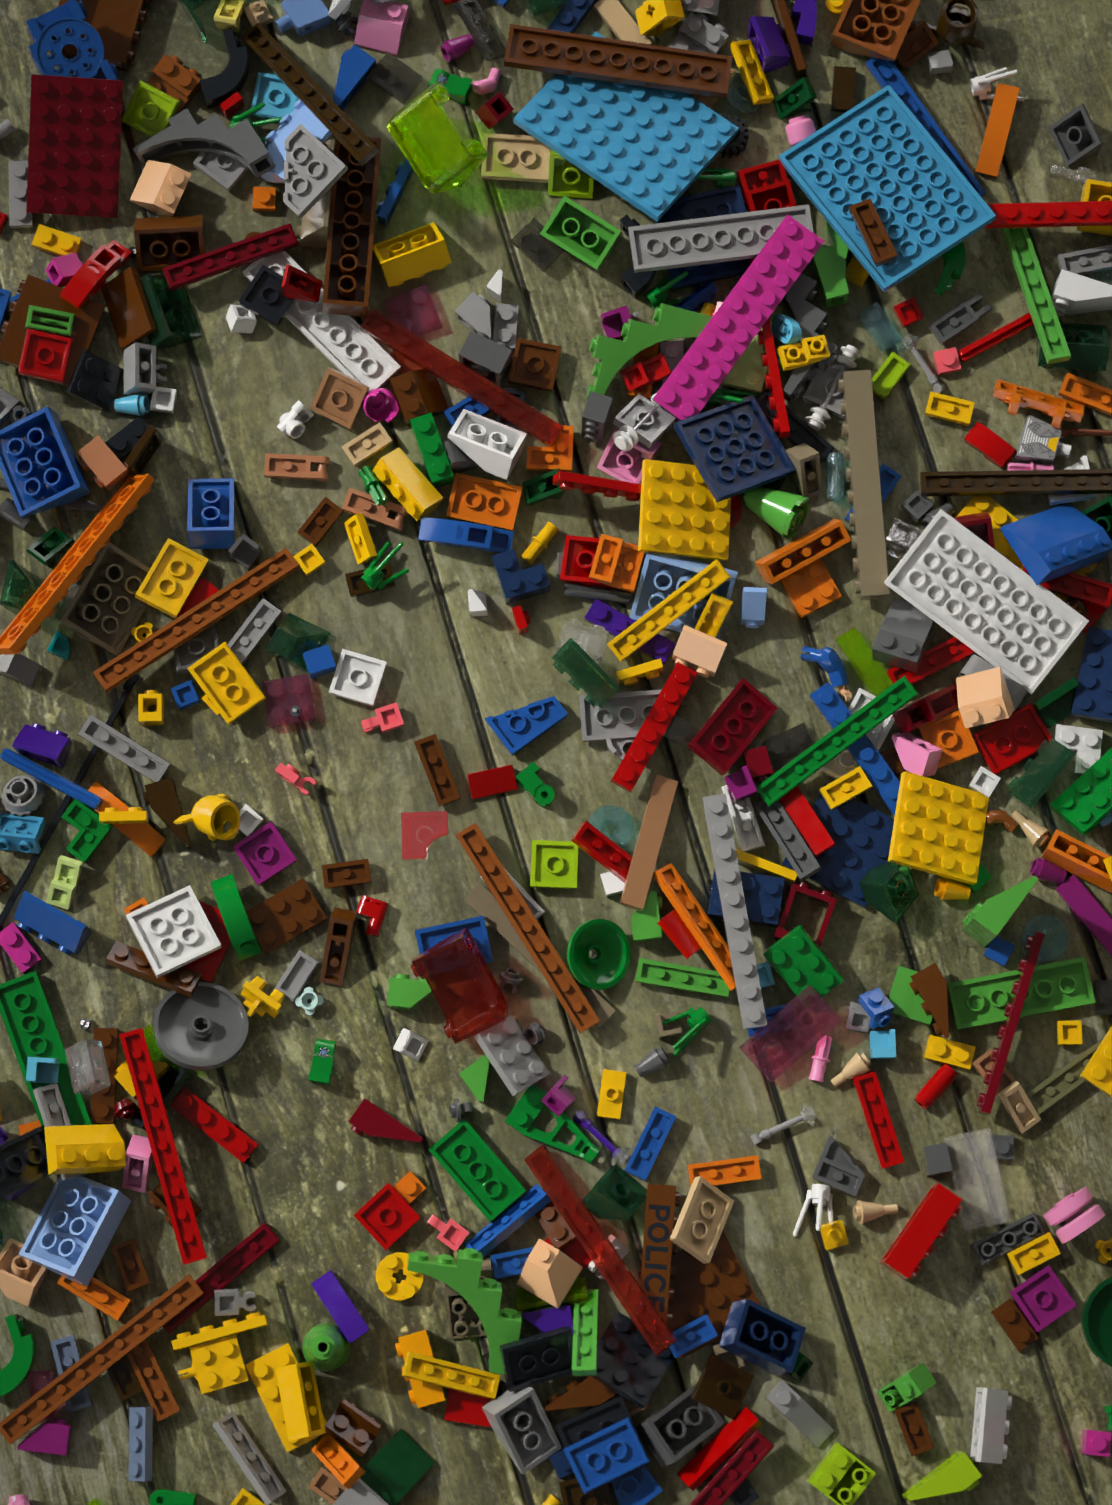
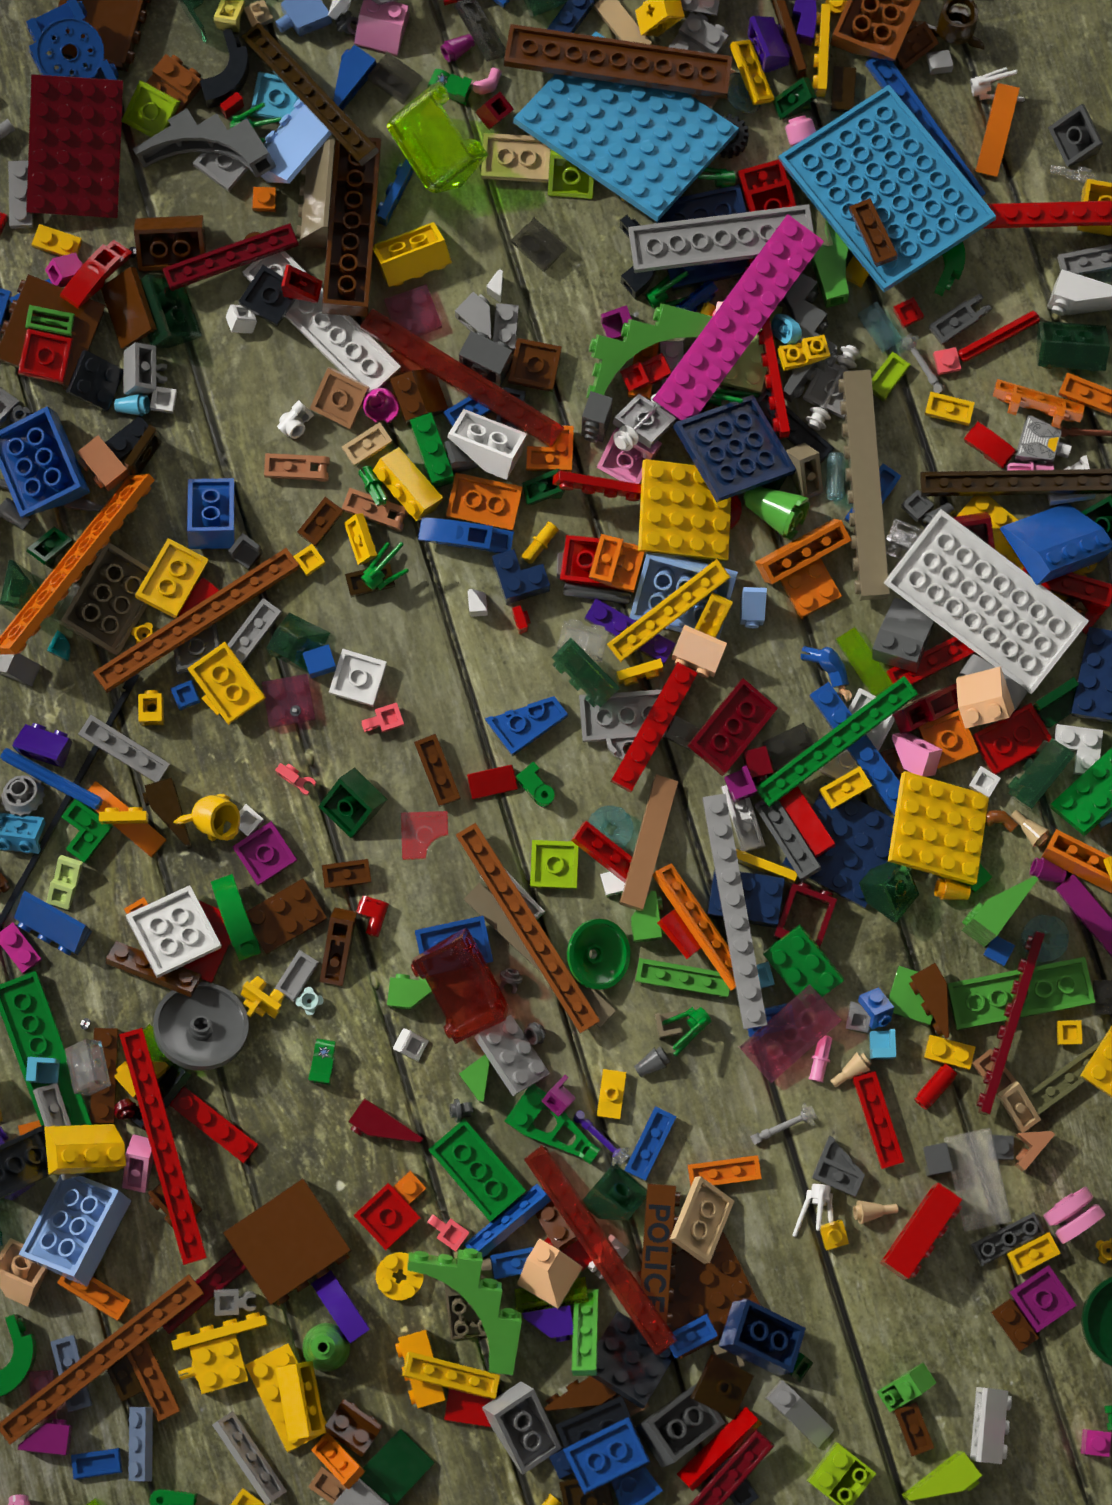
reddish brown plate [111,1238,151,1292] -> none
light nougat slope [129,160,191,217] -> none
light grey plate [283,123,348,219] -> none
black plate [499,1326,573,1392] -> none
bright green slope [540,196,624,270] -> none
bright green plate [1001,228,1071,364] -> none
none -> blue tile [71,1448,123,1479]
none -> reddish brown panel [223,1179,352,1306]
none -> dark green slope [318,767,388,838]
none -> yellow plate [812,4,831,97]
none -> nougat slope [1015,1131,1055,1171]

